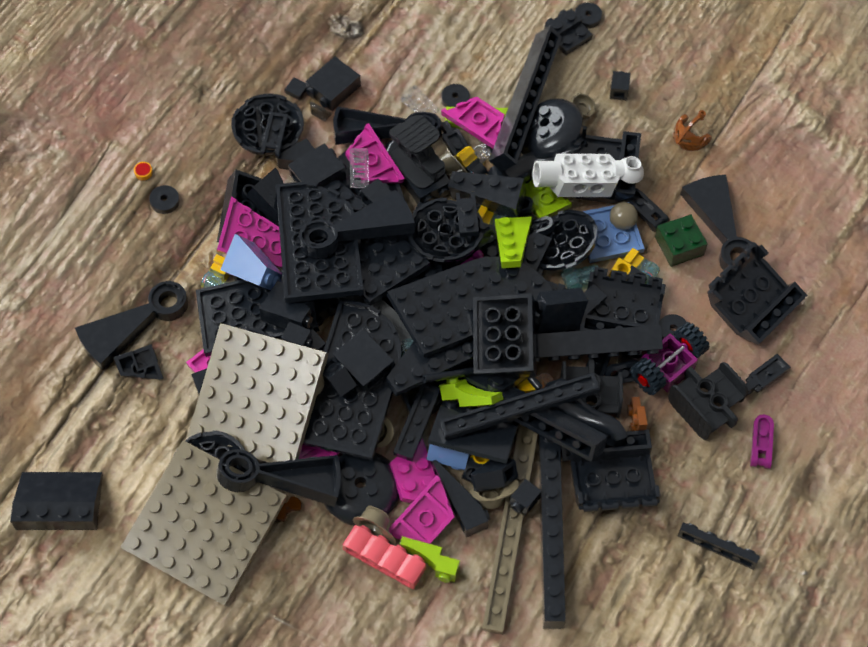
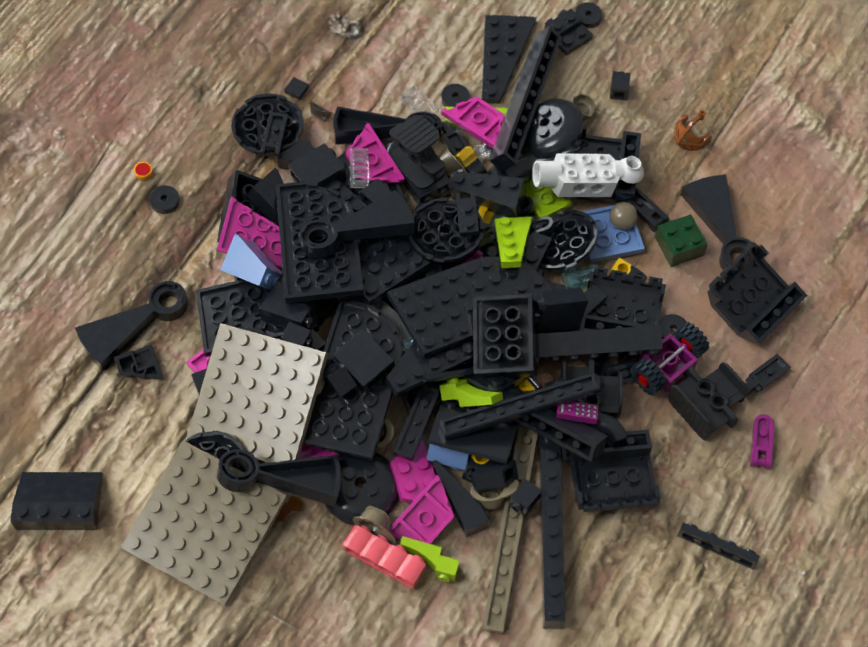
leg [201,254,230,288] -> none
black brick [305,56,361,111] -> none
leg [623,248,660,283] -> none
dark orange plate [627,397,647,431] -> none
none -> black wing [482,15,537,104]
none -> magenta tile [556,401,598,424]

